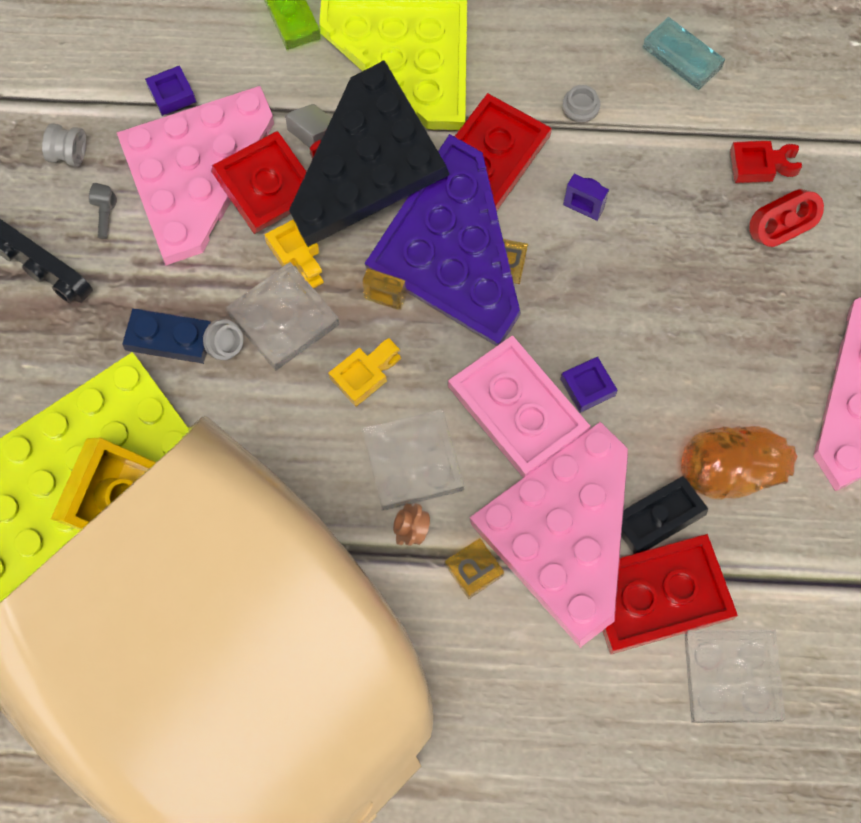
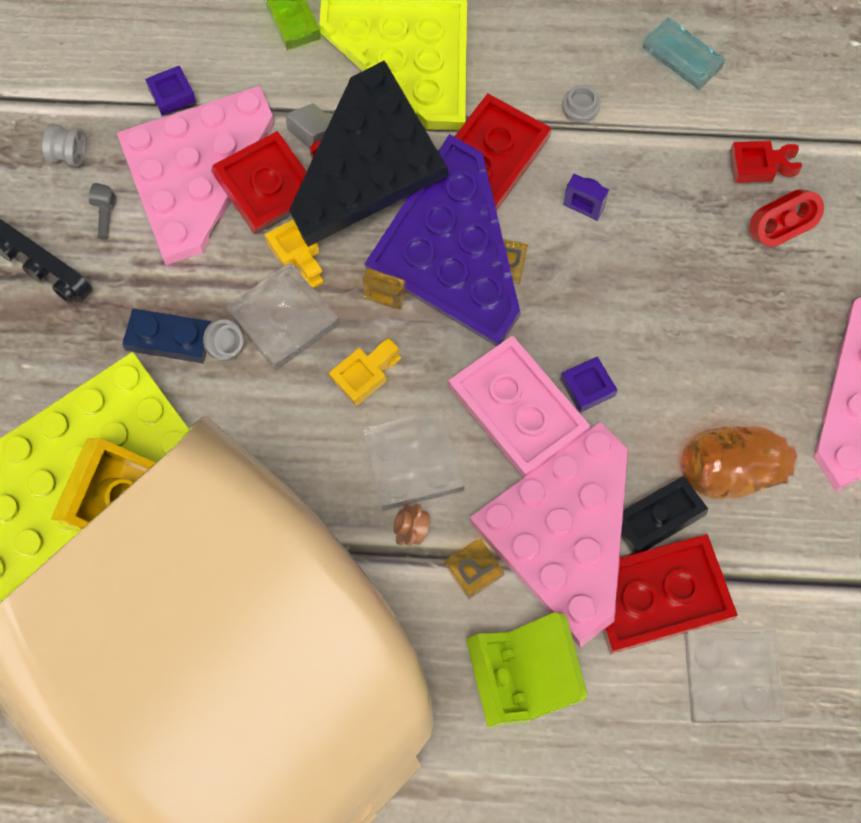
none -> lime bracket [466,612,587,728]

